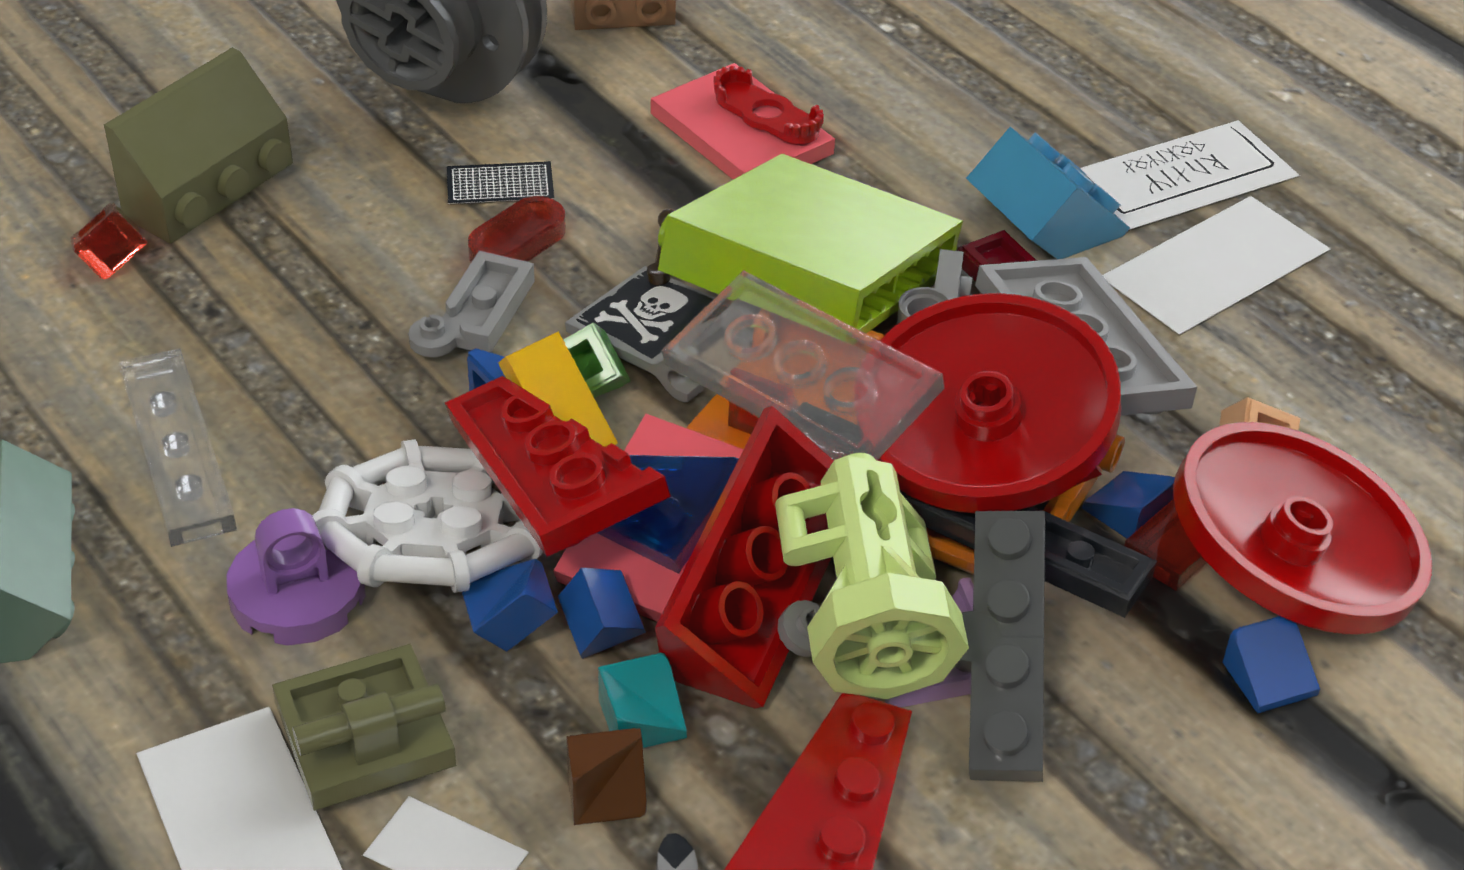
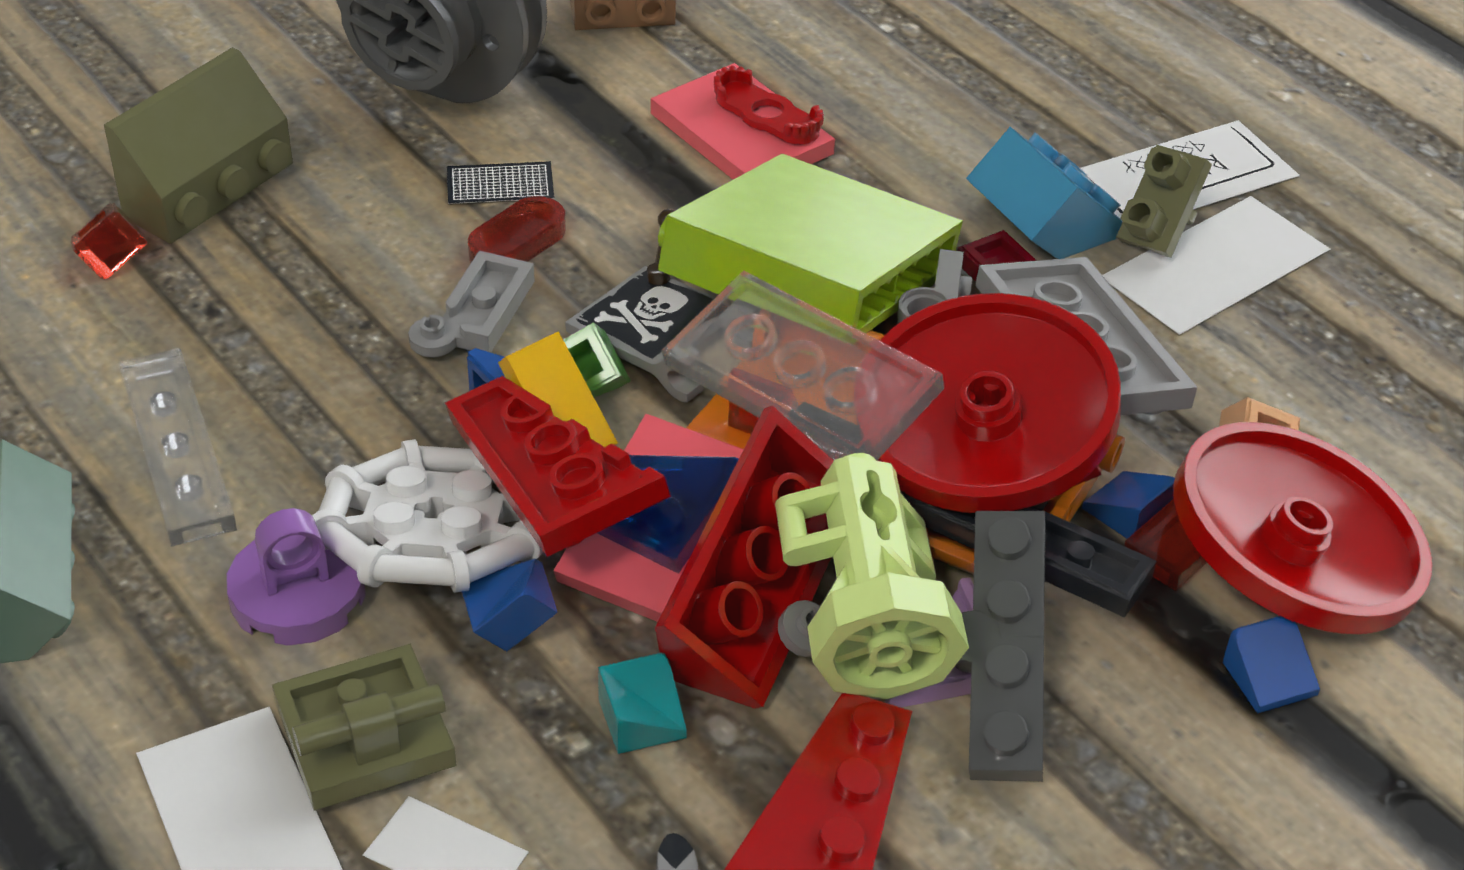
blue slope [558,568,646,659] -> none
reddish brown slope [566,728,647,825] -> none
none -> olive hips [1116,145,1212,258]

